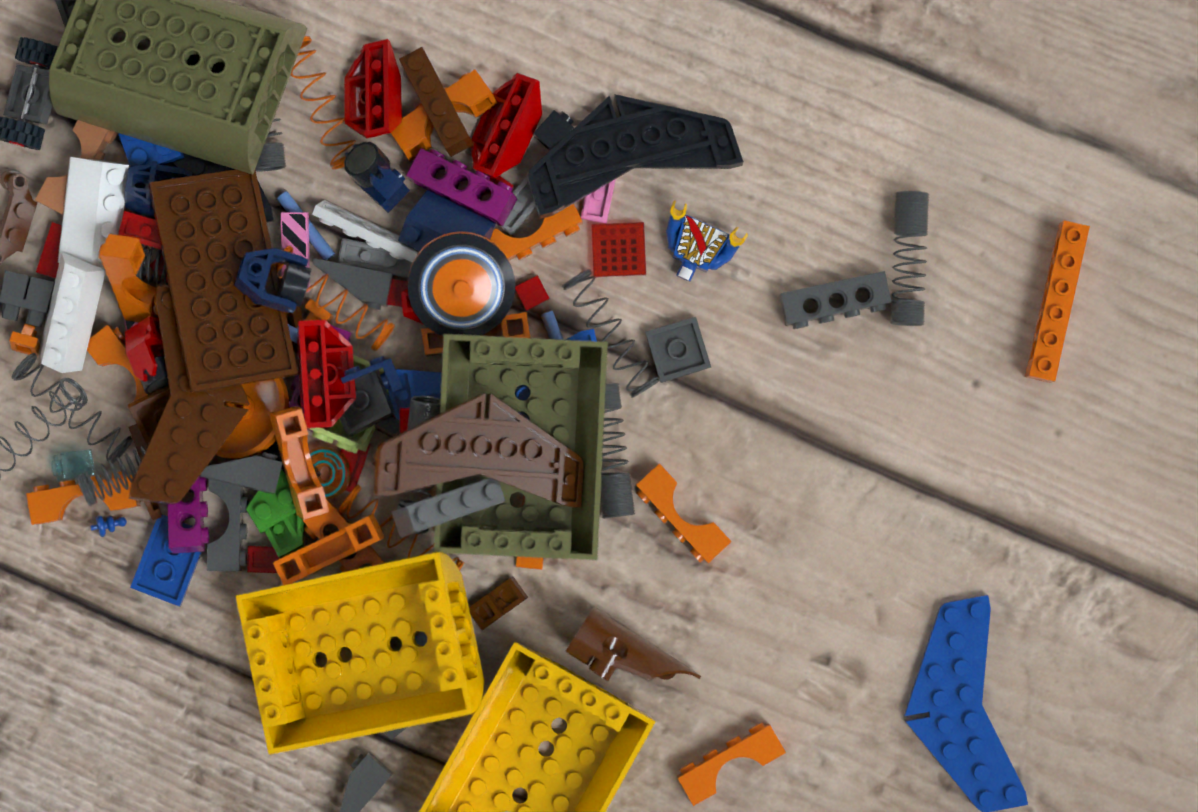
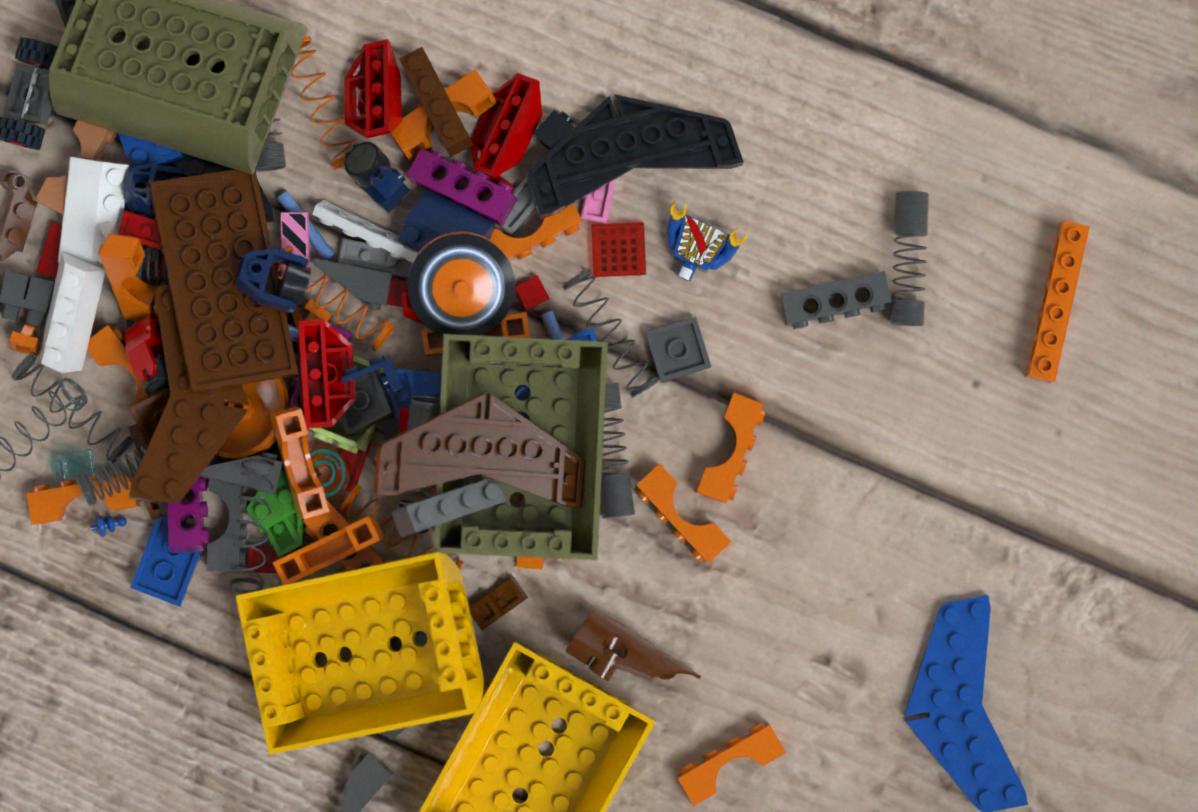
none -> dark grey piece [229,457,276,594]
none -> orange arch [696,393,766,504]

